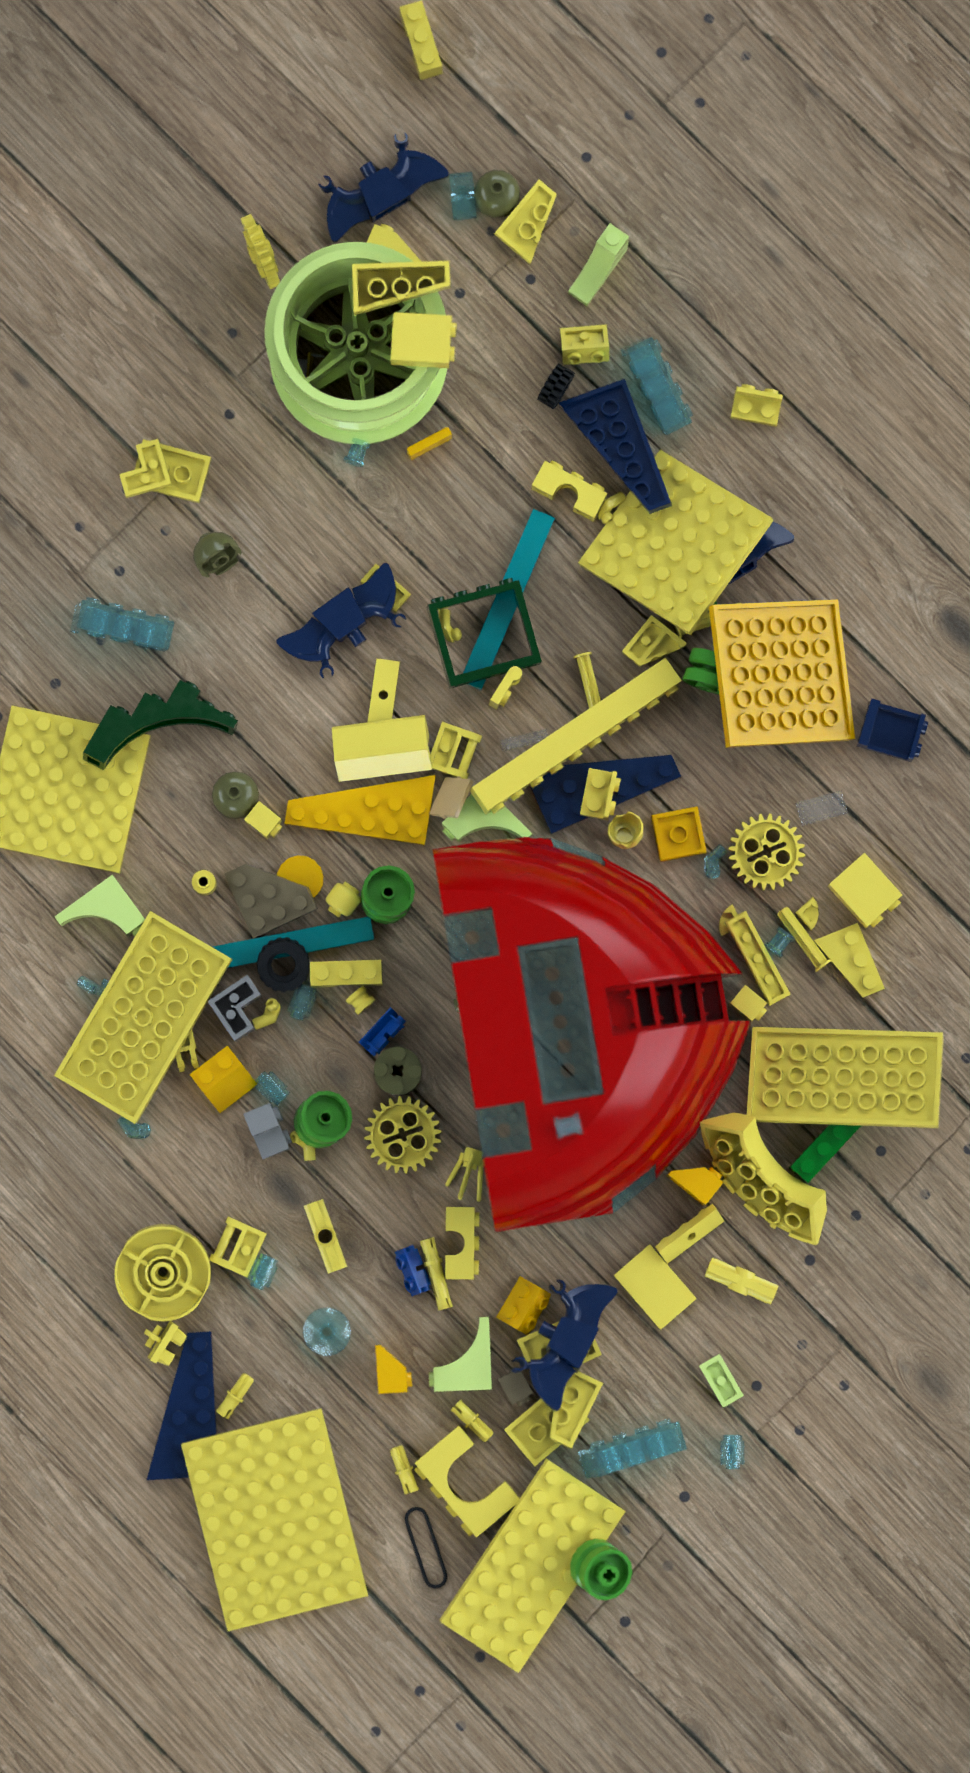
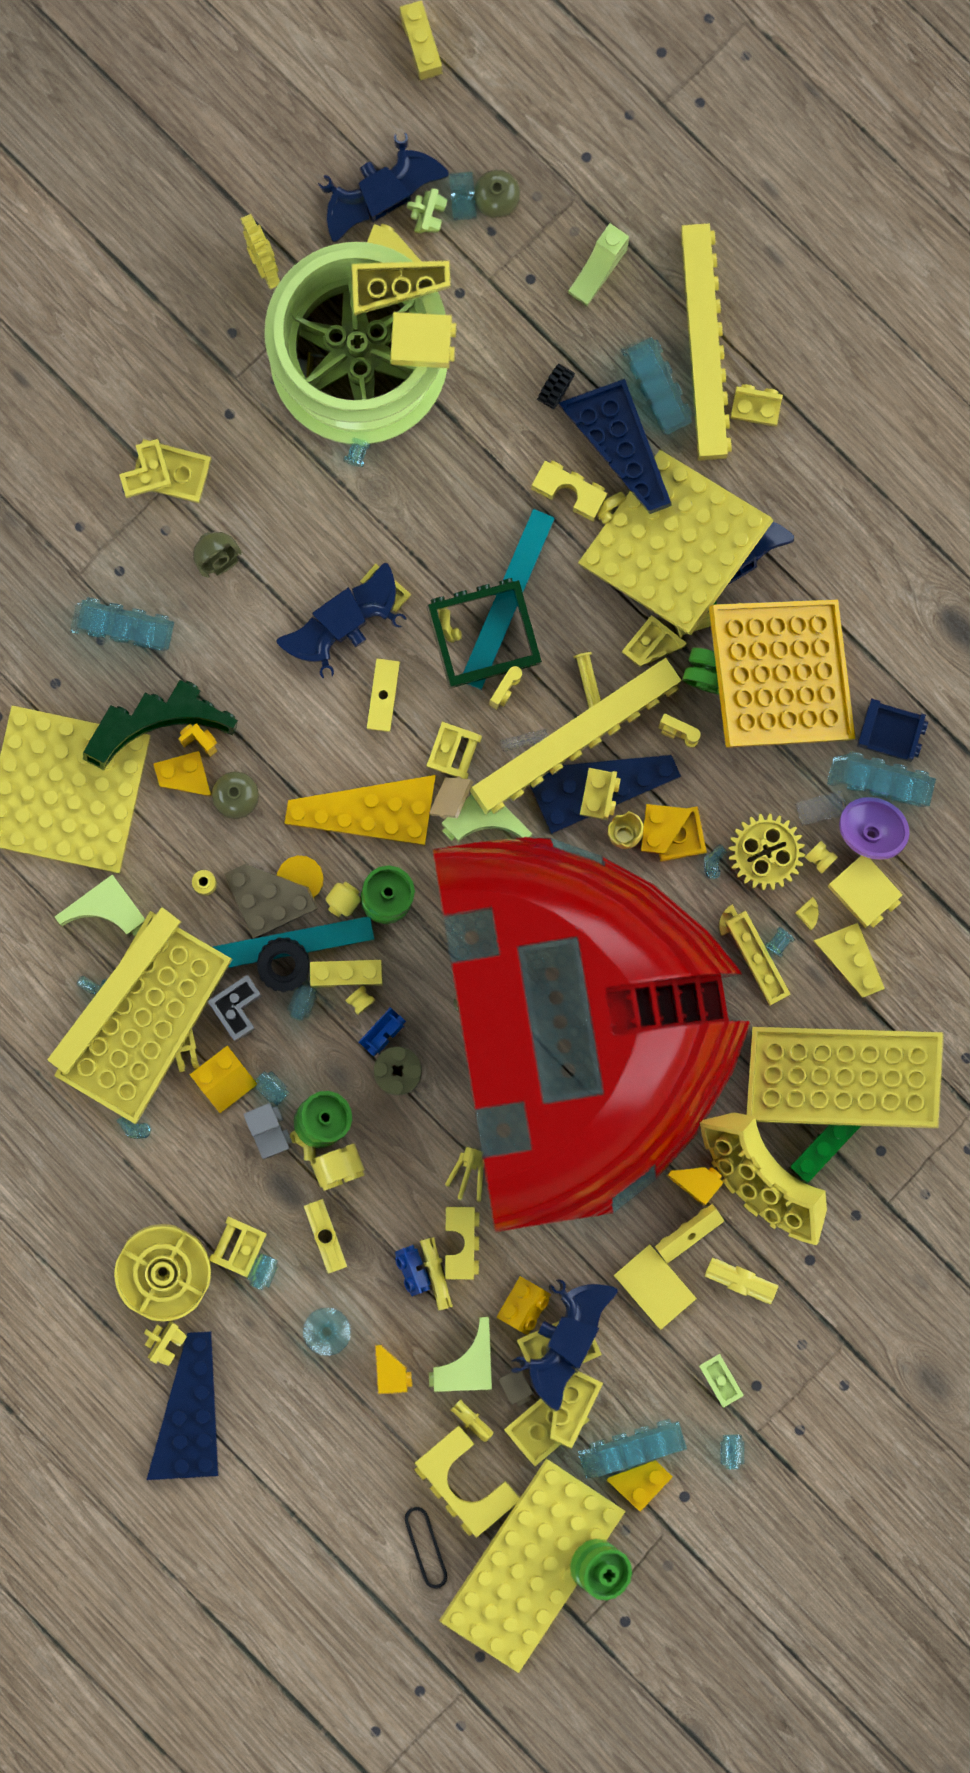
light yellow plate [181,1408,368,1631] -> none
light yellow axle [216,1373,254,1419] -> none
light yellow brick [244,801,282,840] -> none
light yellow arm [252,998,281,1030] -> none
light yellow slope [332,715,432,782] -> none
light yellow gear [364,1096,442,1174] -> none
light yellow axle [390,1446,419,1494] -> none
yellow tile [407,427,452,460] -> none
light yellow wing [494,179,557,264] -> none
clear light blue bush [554,1113,583,1139] -> none
light yellow bracket [560,324,609,365] -> none
light yellow brick [729,985,767,1022] -> none
light yellow axle [777,907,831,972] -> none
none -> light yellow tile [47,907,181,1074]
none -> yellow wing [153,751,211,796]
none -> yellow bracket [178,723,217,757]
none -> light yellow brick [310,1143,365,1191]
none -> yellowish green hips [407,188,448,234]
none -> yellow wing [606,1460,673,1512]
none -> yellow wing [641,804,692,854]
none -> light yellow plate [658,713,701,748]
none -> light yellow brick [681,223,732,461]
none -> light yellow wheel [805,841,838,874]
none -> clear light blue wedge [827,751,936,807]
none -> medium lavender dish [839,797,909,860]

